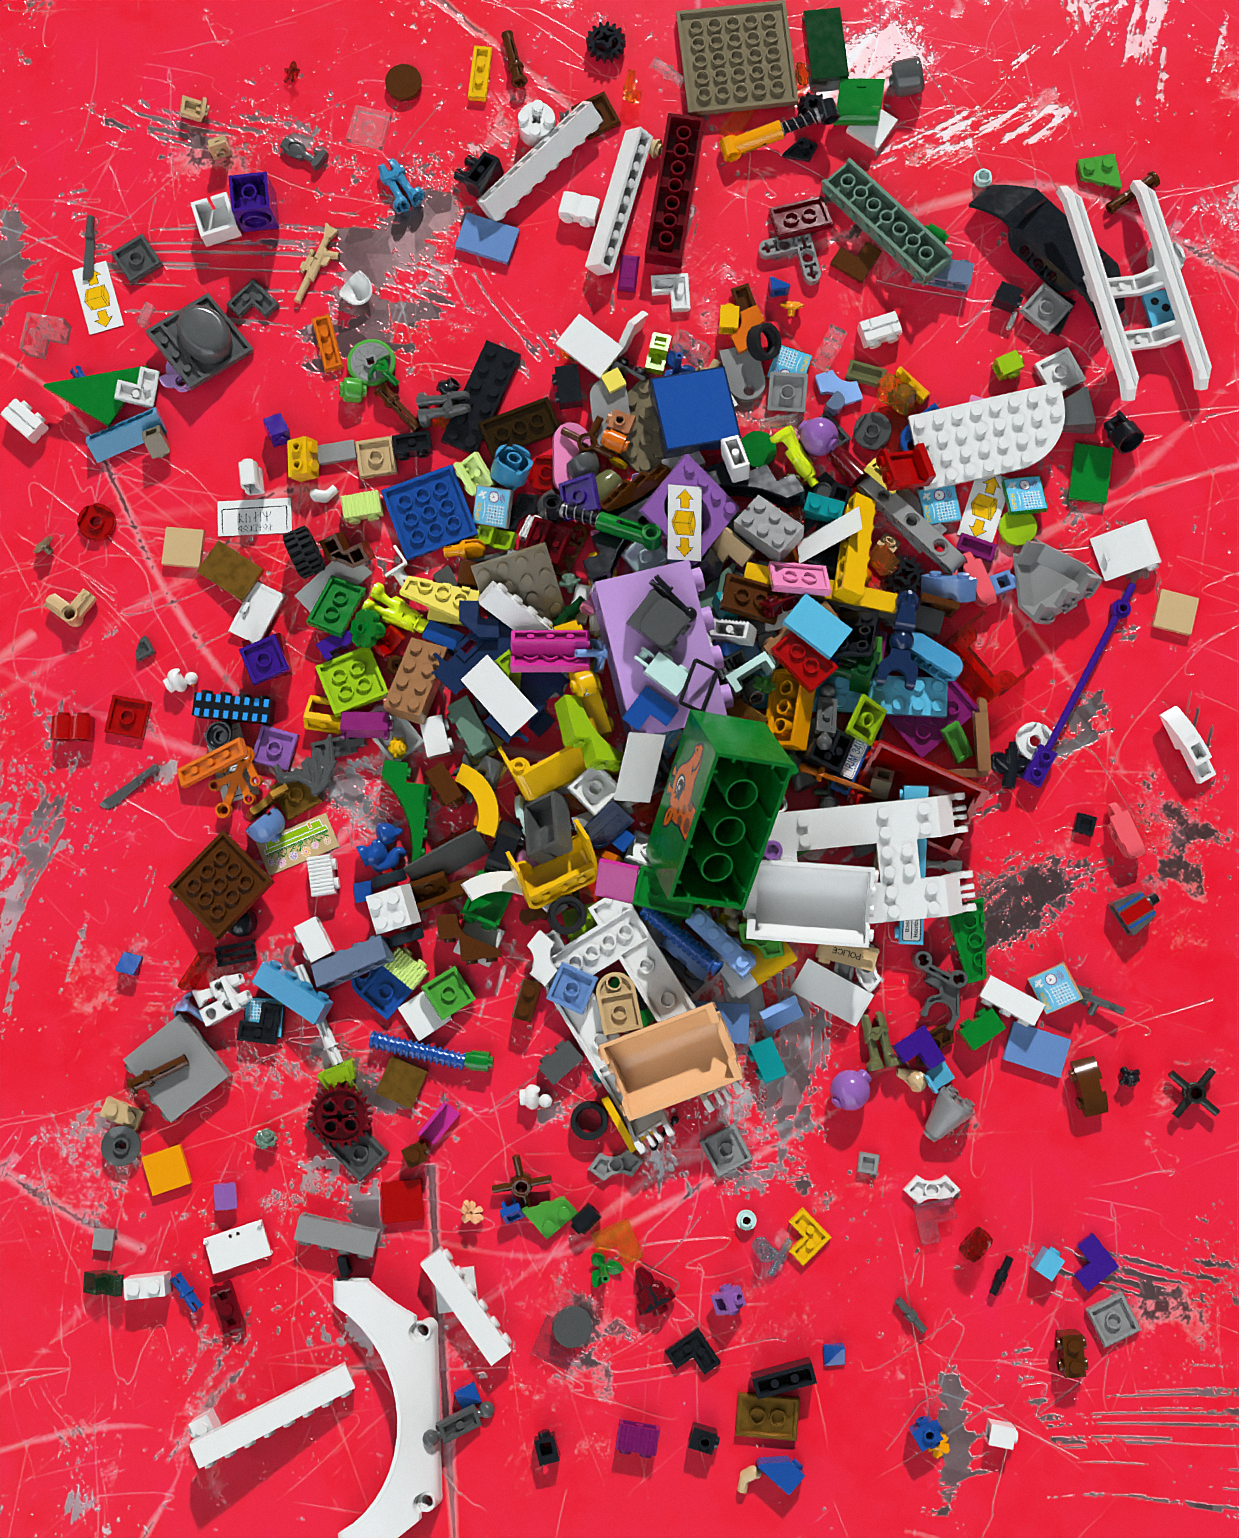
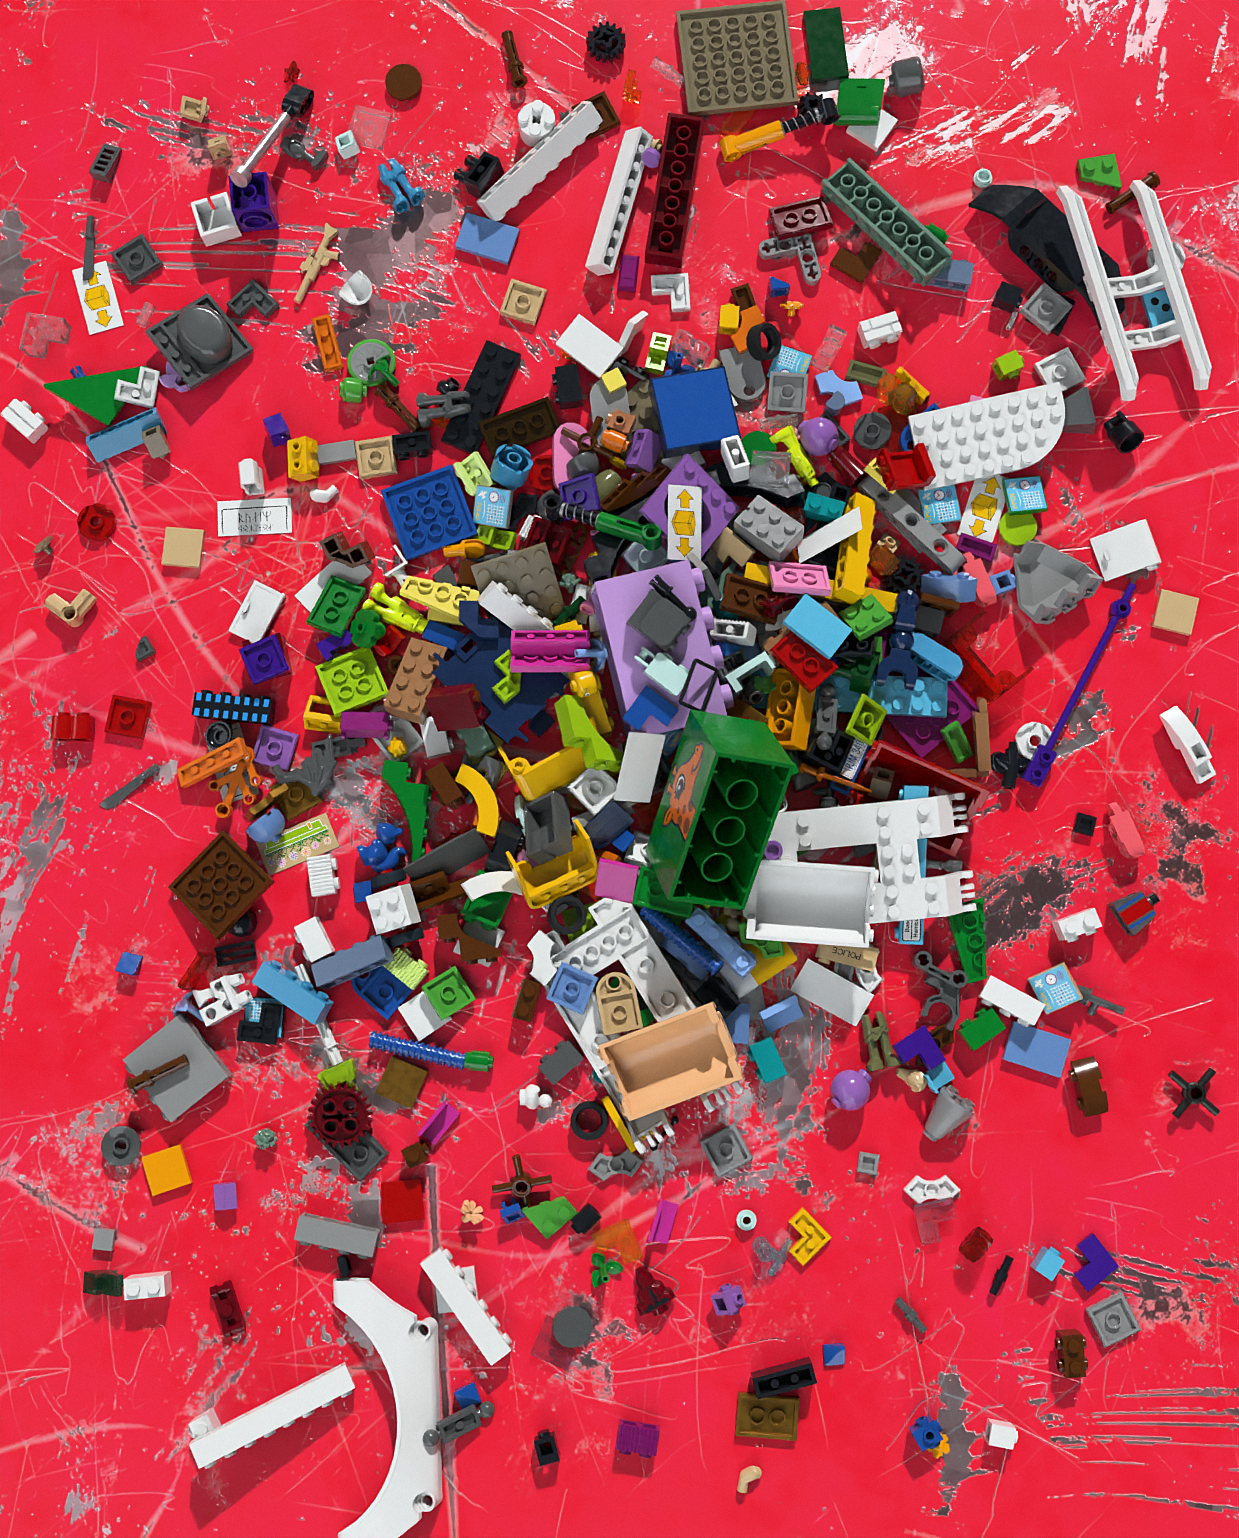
tan plate [99,1096,146,1131] -> none
white animal [163,668,198,693] -> none
blue pin [170,1272,203,1314] -> none
pearl gold tile [197,540,265,602] -> none
white door [203,1219,273,1274] -> none
black tyre [283,525,325,579] -> none
yellowish green brick [340,490,384,524] -> none
white sticker [461,655,538,736] -> none
yellow tile [468,46,493,102] -> none
reddish brown piece [519,907,547,926] -> none
white brick [558,191,600,227] -> none
black tile [665,1327,721,1375] -> none
black brick [687,1422,720,1455] -> none
blue slope [756,1456,805,1495] -> none
black piece [782,137,818,162] -> none
green tile [1067,443,1113,505] -> none
black plant [1119,1066,1141,1088] -> none
none -> dark grey slope [89,143,122,183]
none -> piece [230,84,314,188]
none -> light aqua slope [335,130,360,159]
none -> dark red brick [425,683,487,732]
none -> tan tile [499,279,547,326]
none -> medium lavender panel [624,429,661,473]
none -> medium lavender tile [641,148,661,168]
none -> dark pink panel [648,1198,679,1244]
none -> light grey tile [686,552,722,601]
none -> black bracket [693,975,740,1020]
none -> clear tile [749,450,791,488]
none -> bright green plate [838,594,893,641]
none -> white brick [1052,908,1102,943]

